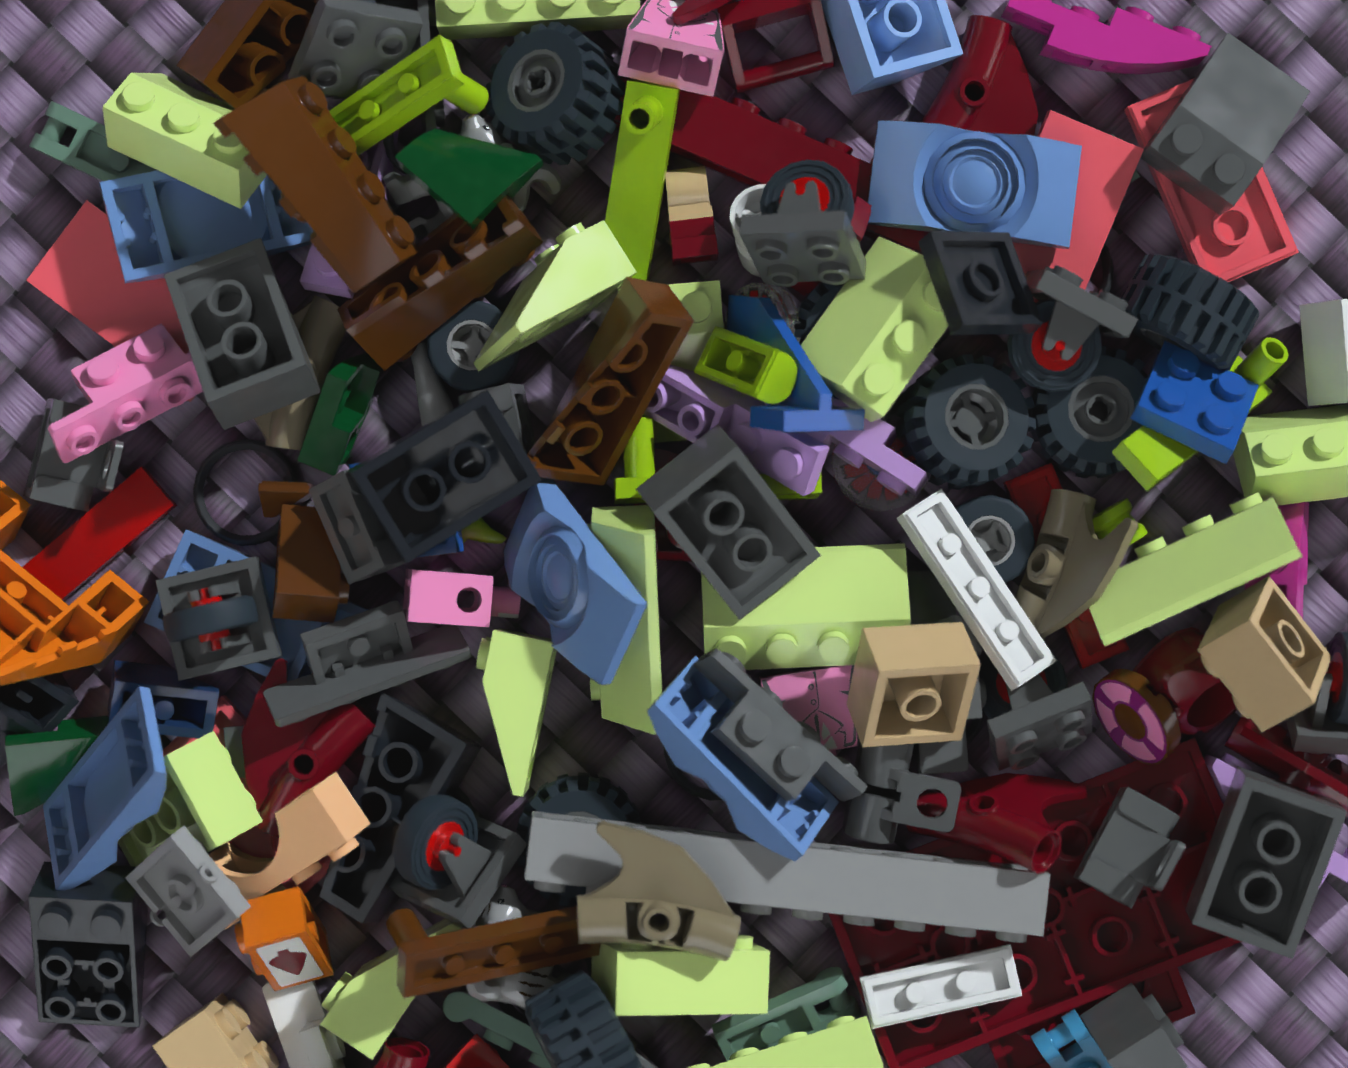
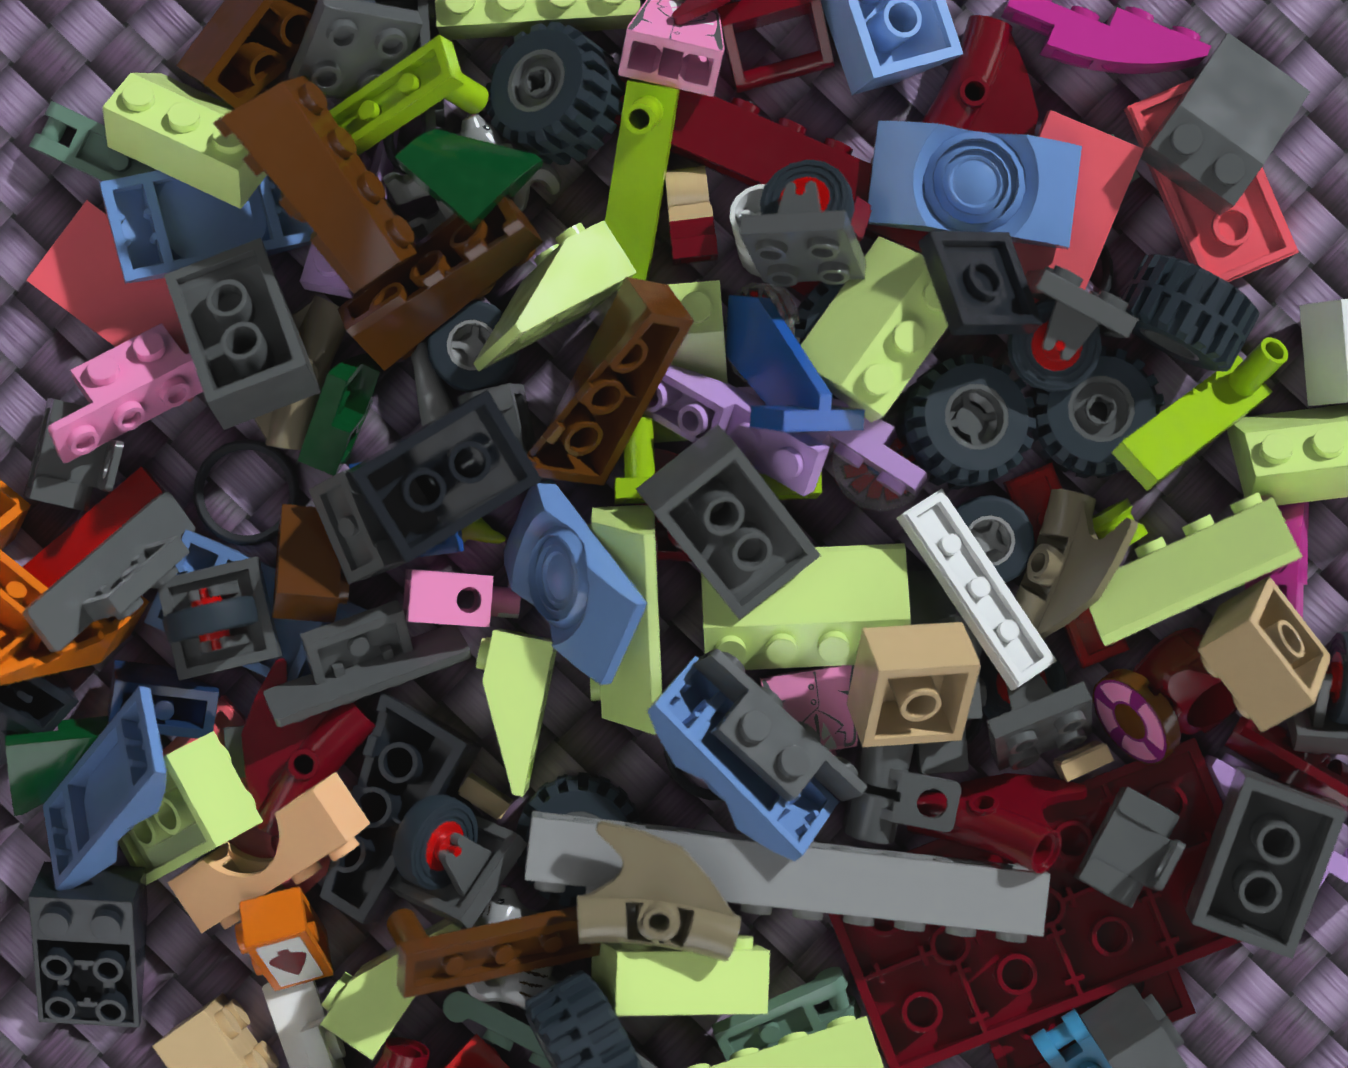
light grey plate [125,826,251,957] -> none
reddish brown slope [258,481,315,518] -> none
lime brick [694,326,797,404] -> none
white tile [859,944,1022,1029] -> none
blue plate [1130,341,1259,464] -> none
none -> dark grey bracket [23,491,195,652]
none -> tan tile [458,773,514,820]
none -> tan tile [1053,740,1114,782]

